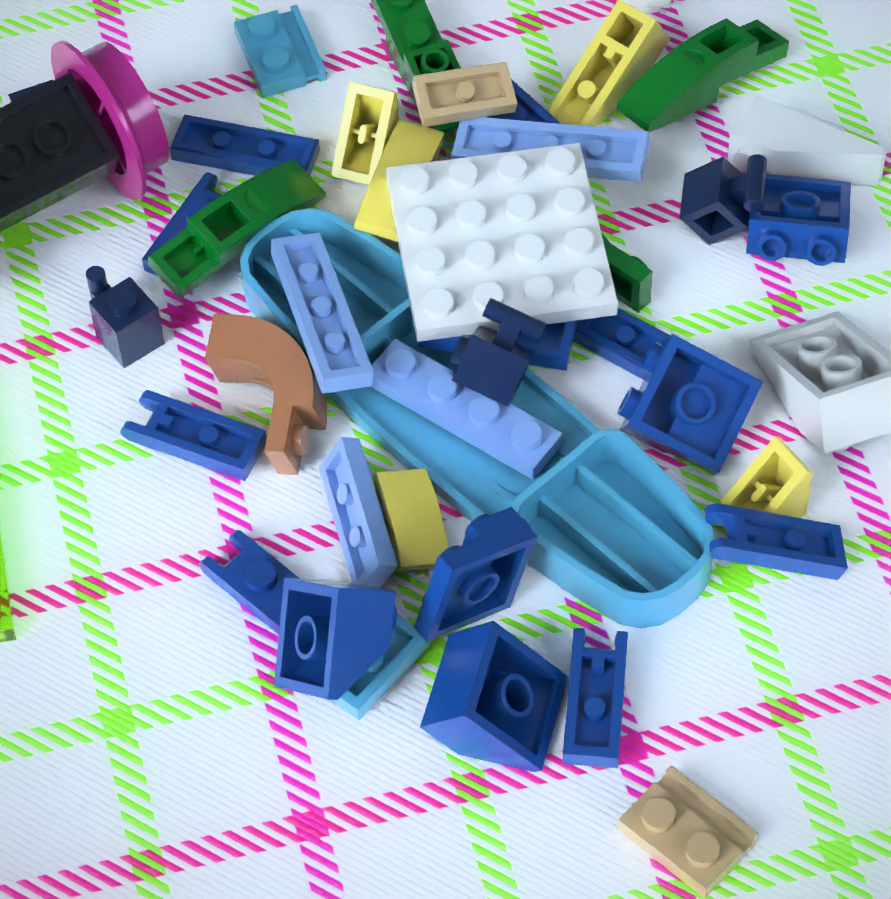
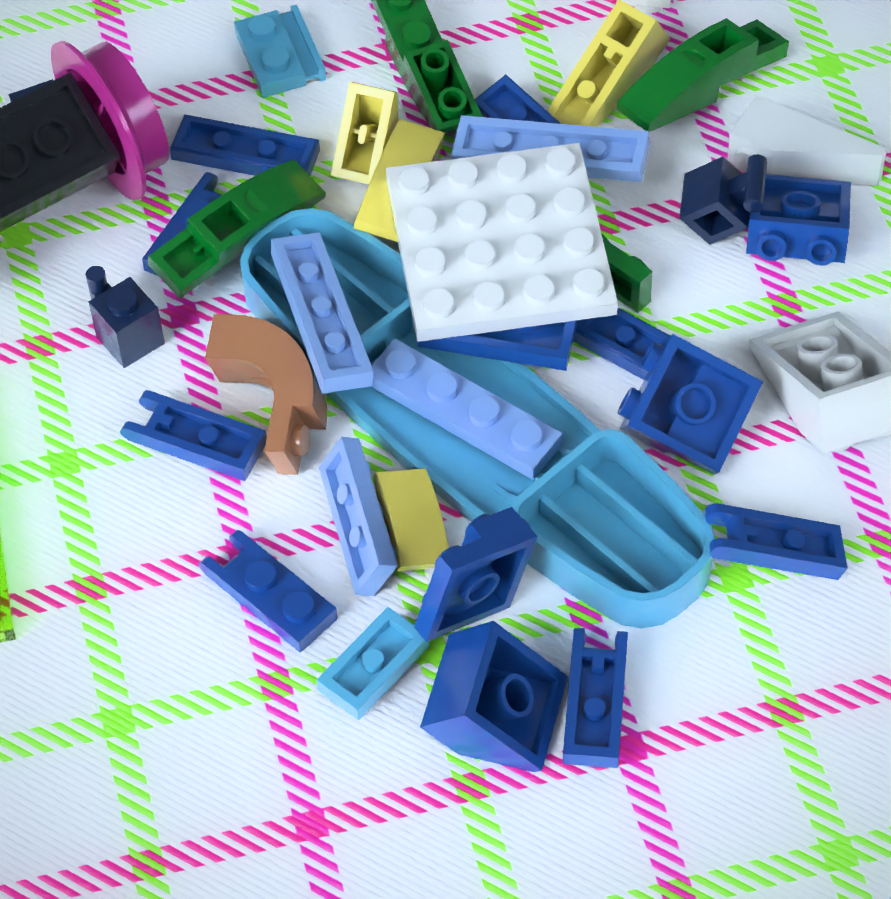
blue slope [274,578,397,700] -> none
tan plate [412,61,518,127] -> none
dark blue brick [450,298,547,407] -> none
tan plate [618,765,759,899] -> none
light yellow slope [719,436,813,530] -> none

